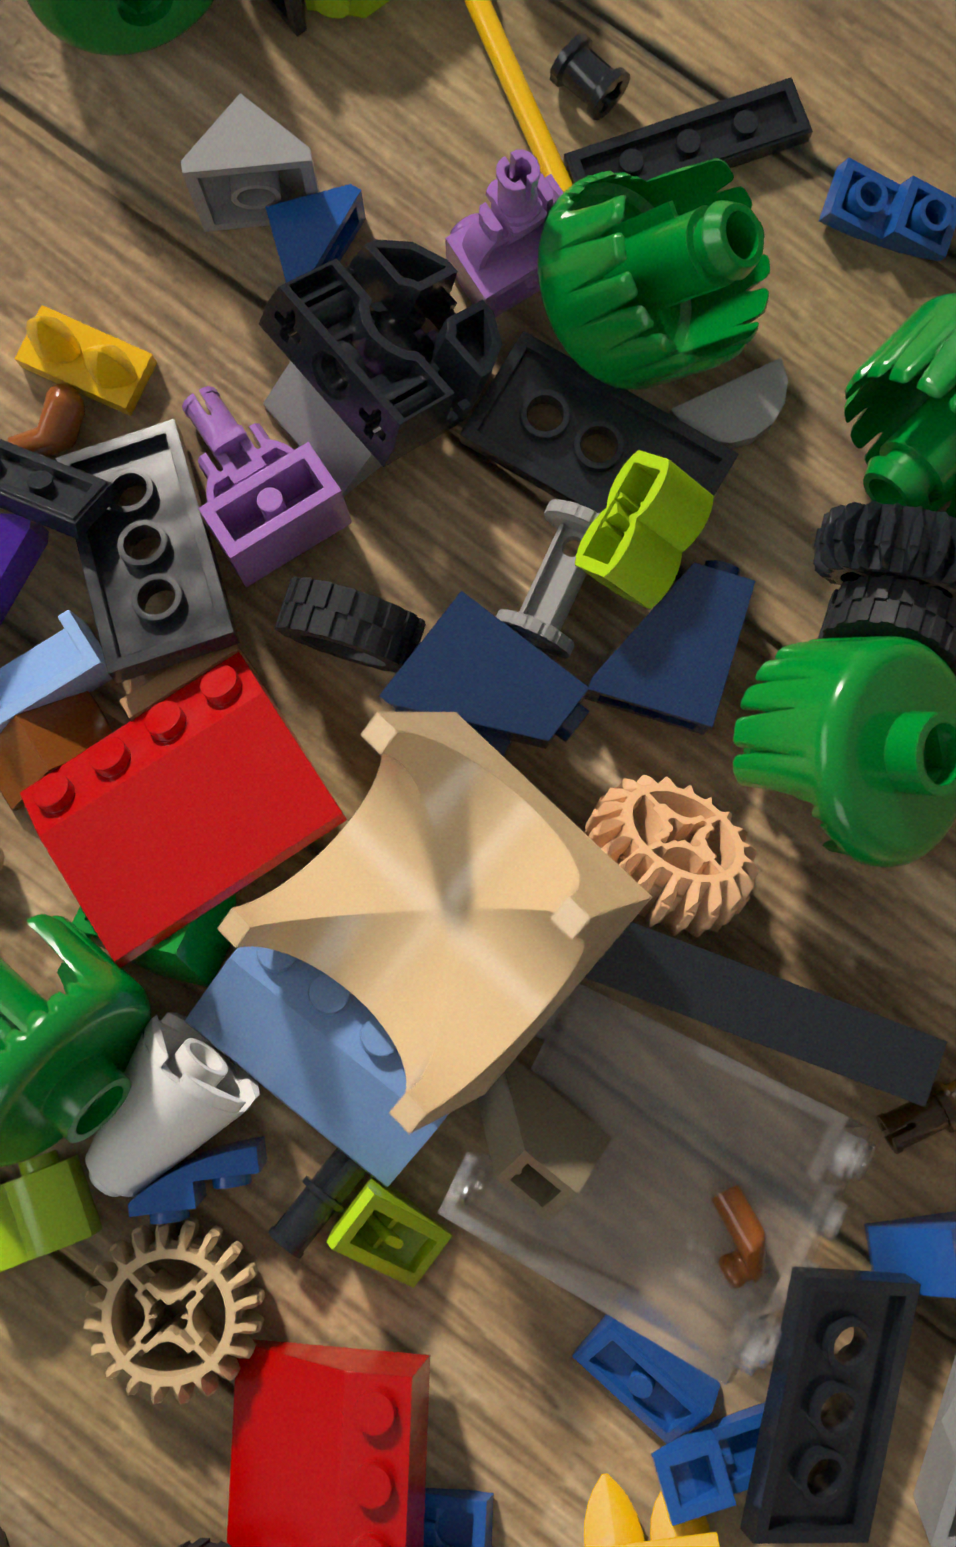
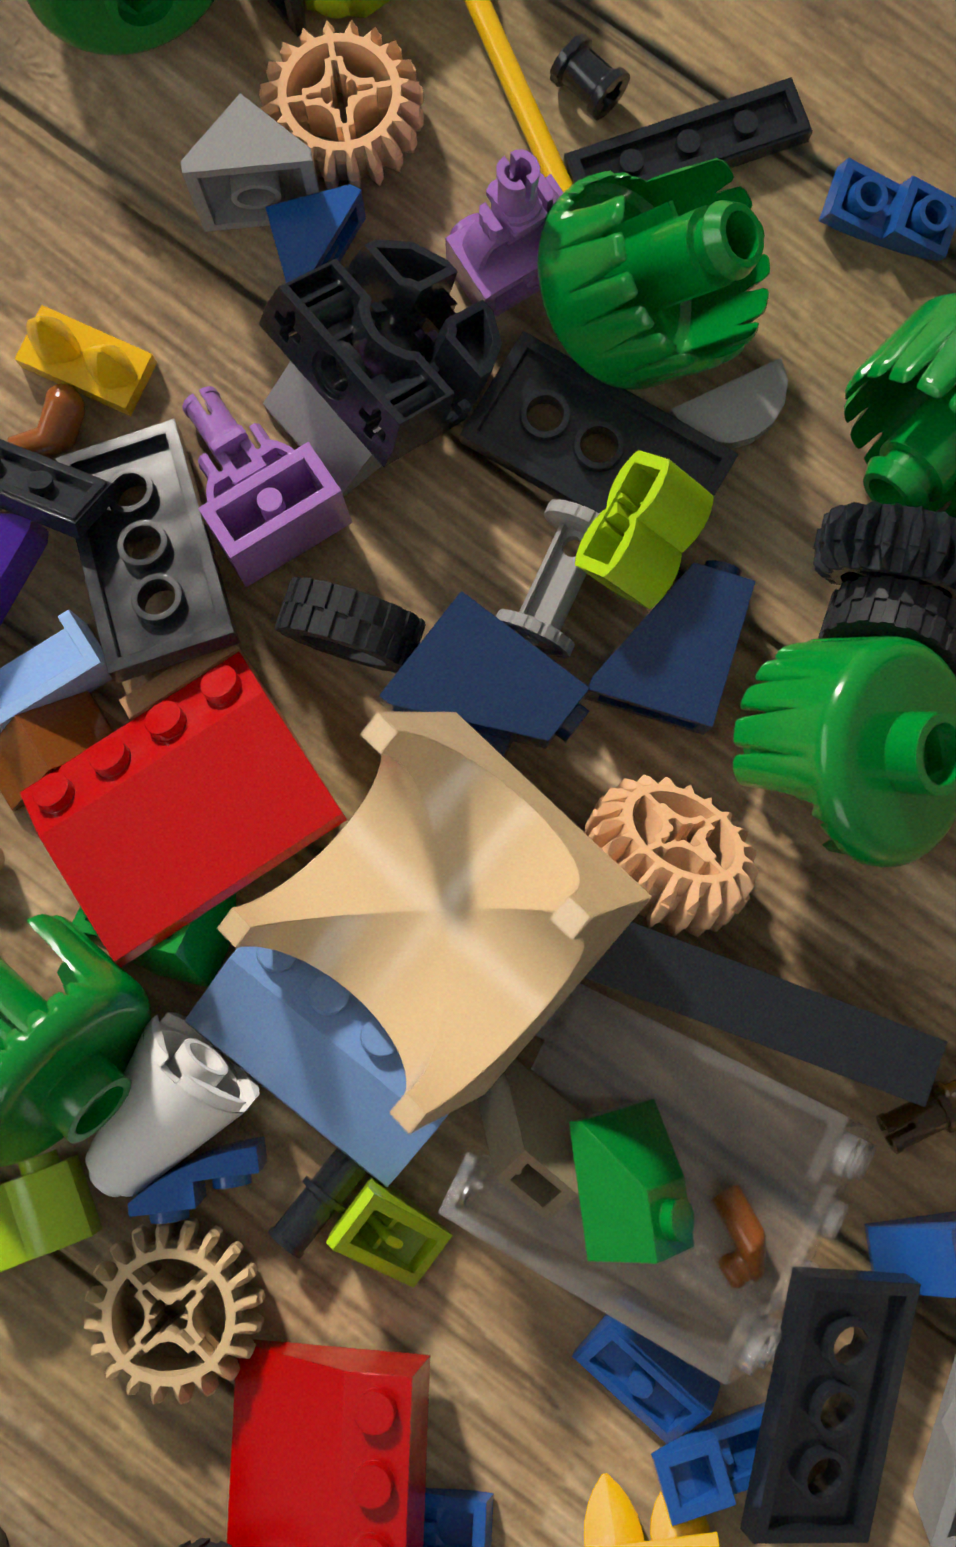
none -> light nougat gear [259,20,424,190]
none -> green slope [569,1098,695,1264]

